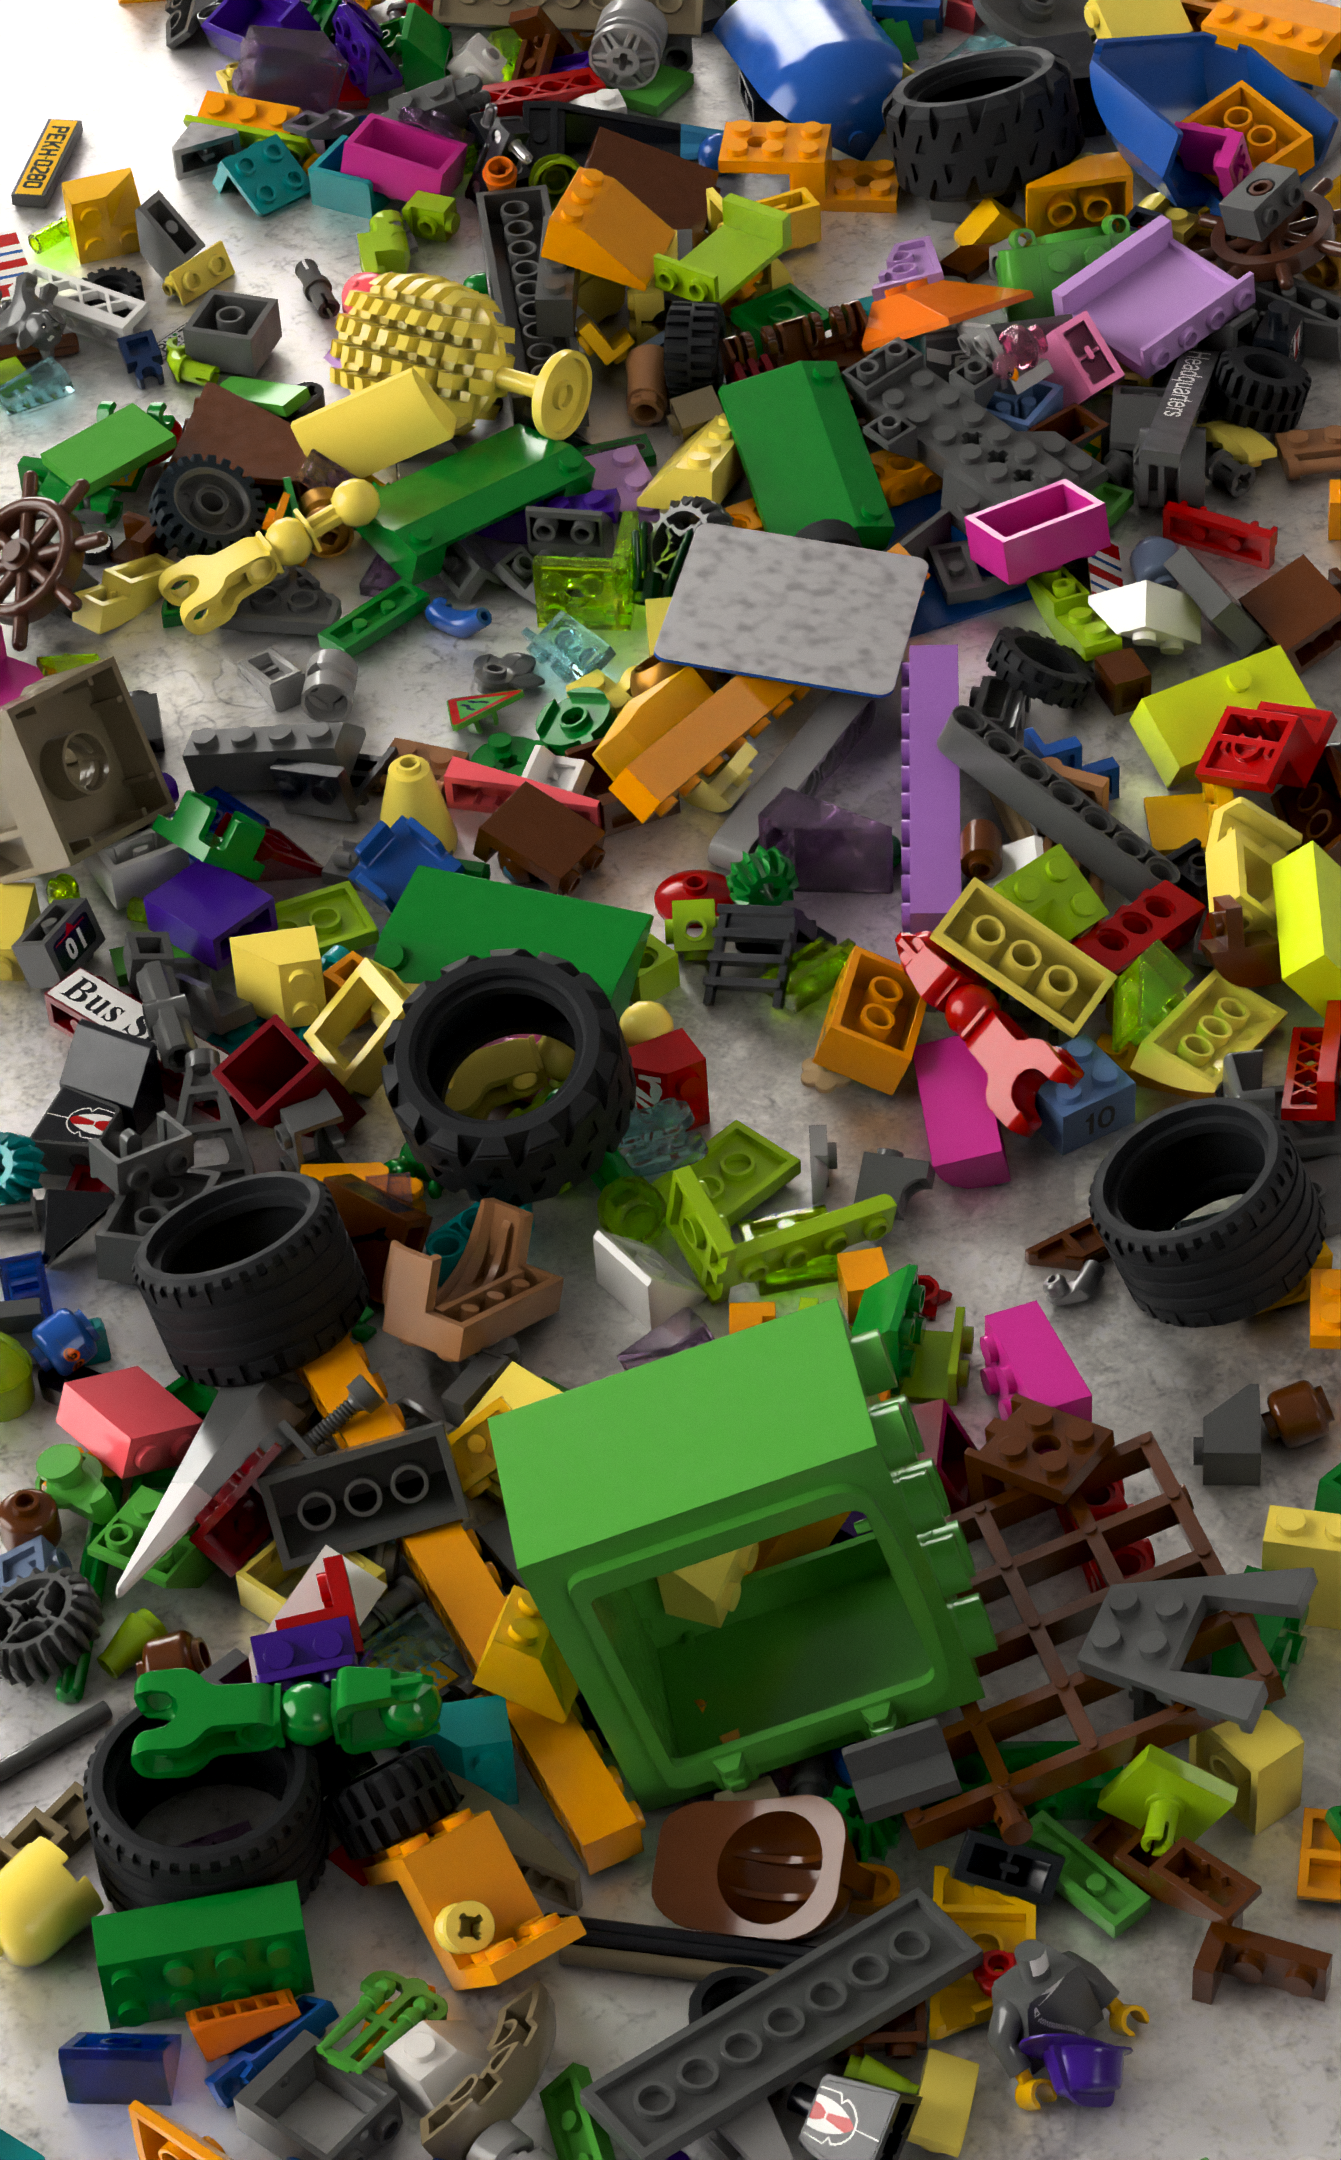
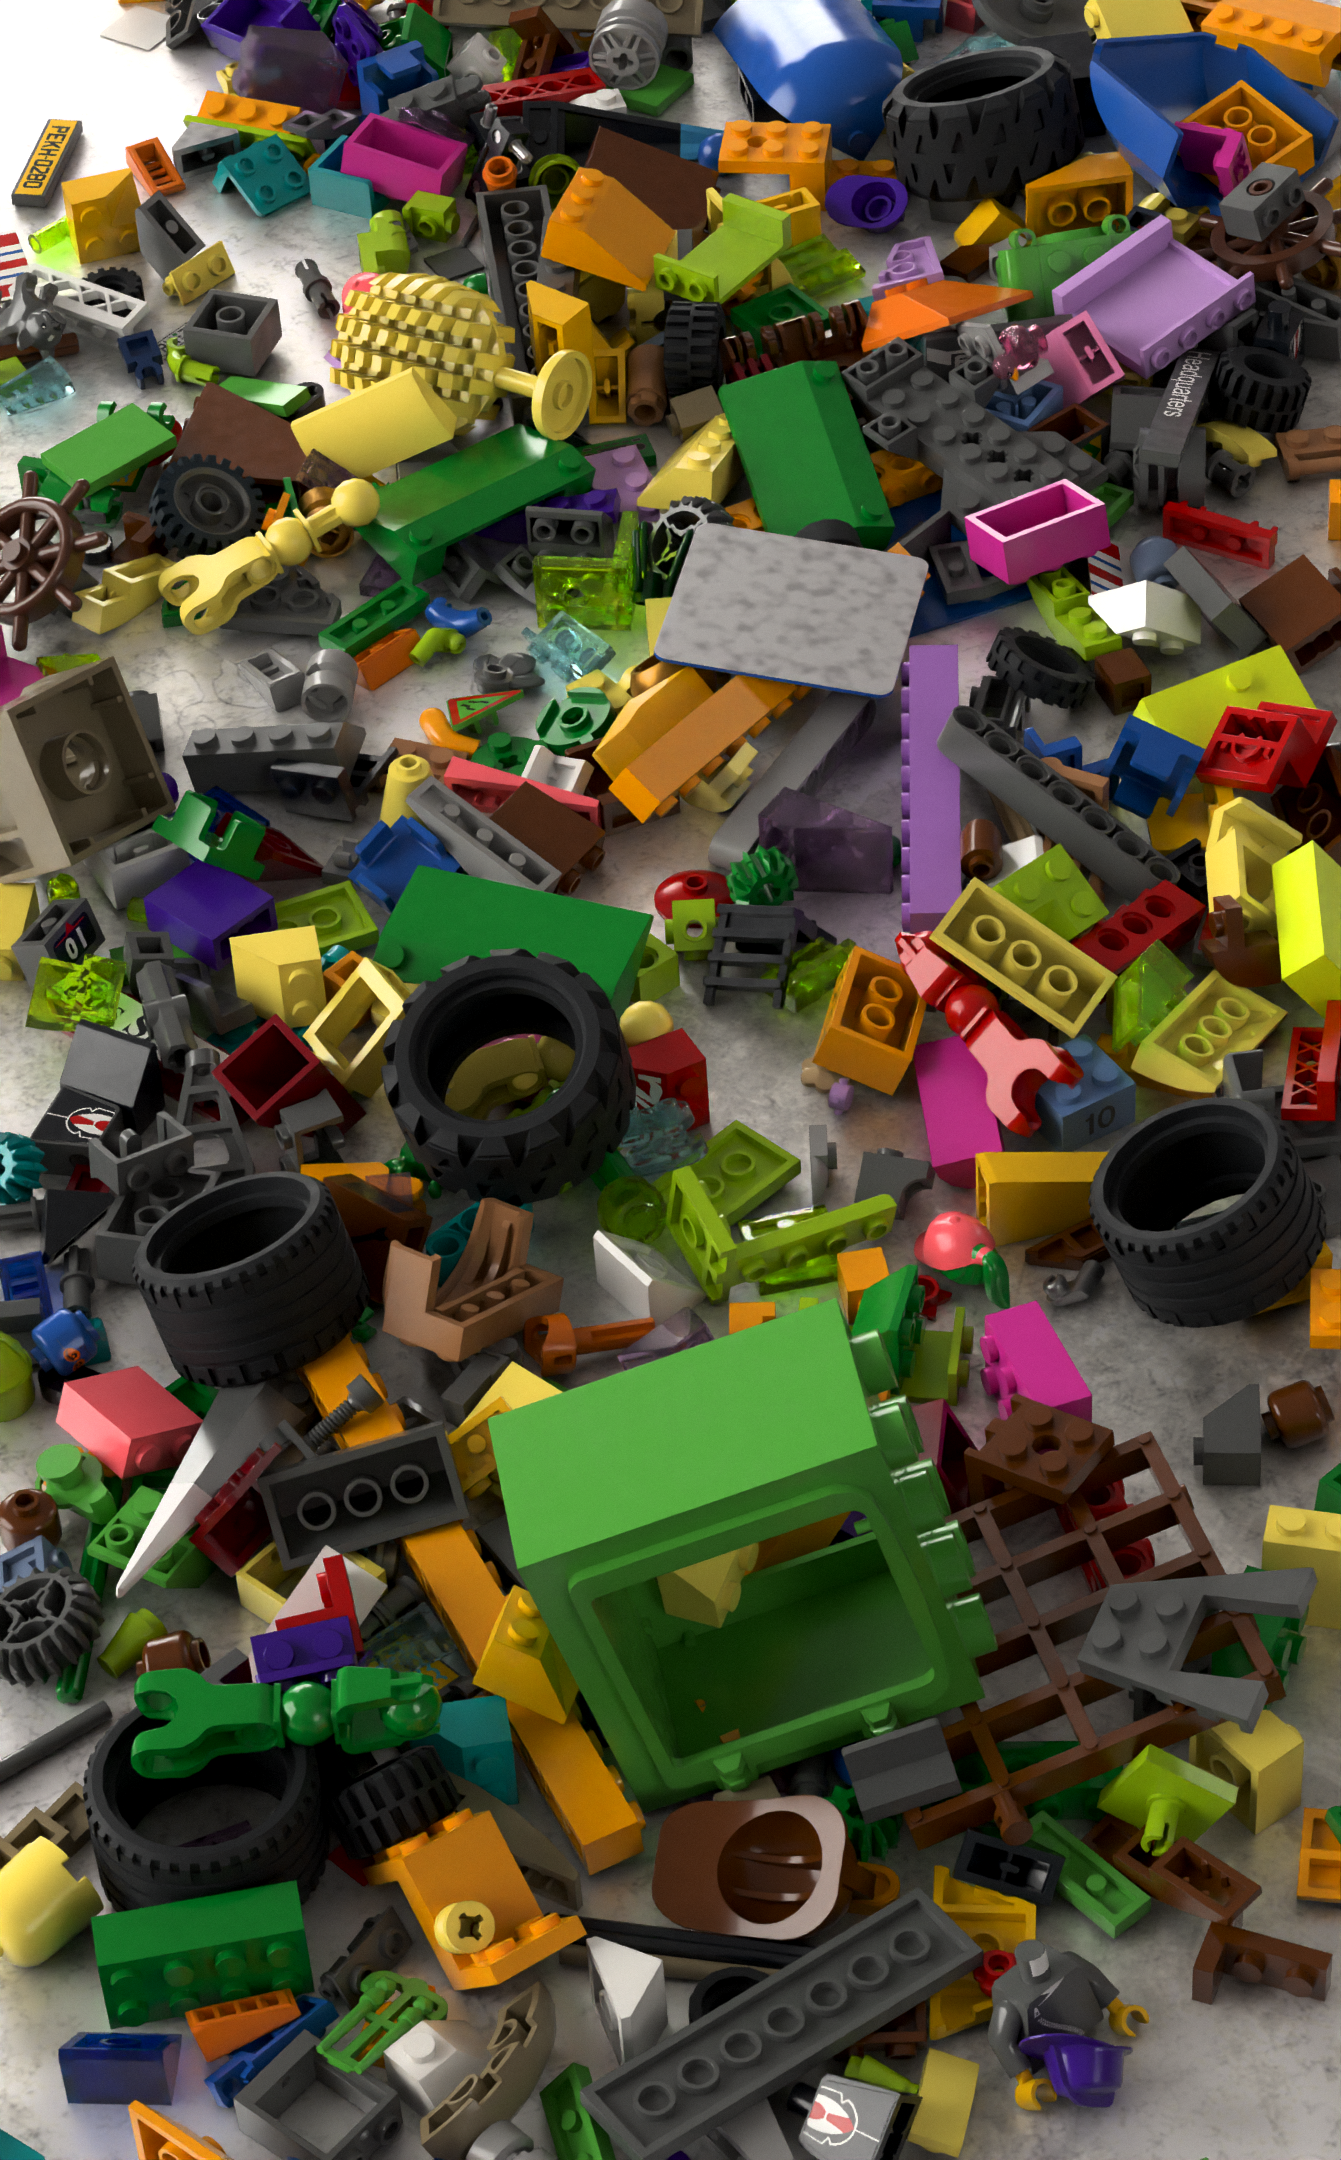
none -> clear neon green slope [25,953,127,1032]
none -> dark grey axle [59,1245,95,1319]
none -> white sticker [98,5,170,51]
none -> orange slope [125,137,186,196]
none -> dark grey hinge [318,1905,413,2011]
none -> orange slope [353,628,420,691]
none -> blue panel [356,40,439,115]
none -> light grey slope [405,775,562,893]
none -> lime arm [409,627,466,667]
none -> light orange arm [419,708,481,760]
none -> dark grey piece [424,212,485,281]
none -> orange piece [523,1313,658,1377]
none -> yellow slope [526,280,594,376]
none -> white slope [586,1936,668,2066]
none -> yellow slope [589,348,627,425]
none -> clear neon green slope [777,233,866,299]
none -> dark purple piece [825,175,908,234]
none -> lavender piece [828,1078,854,1115]
none -> coral hair [914,1211,1010,1309]
none -> yellow slope [975,1152,1108,1247]
none -> blue panel [1100,714,1205,819]

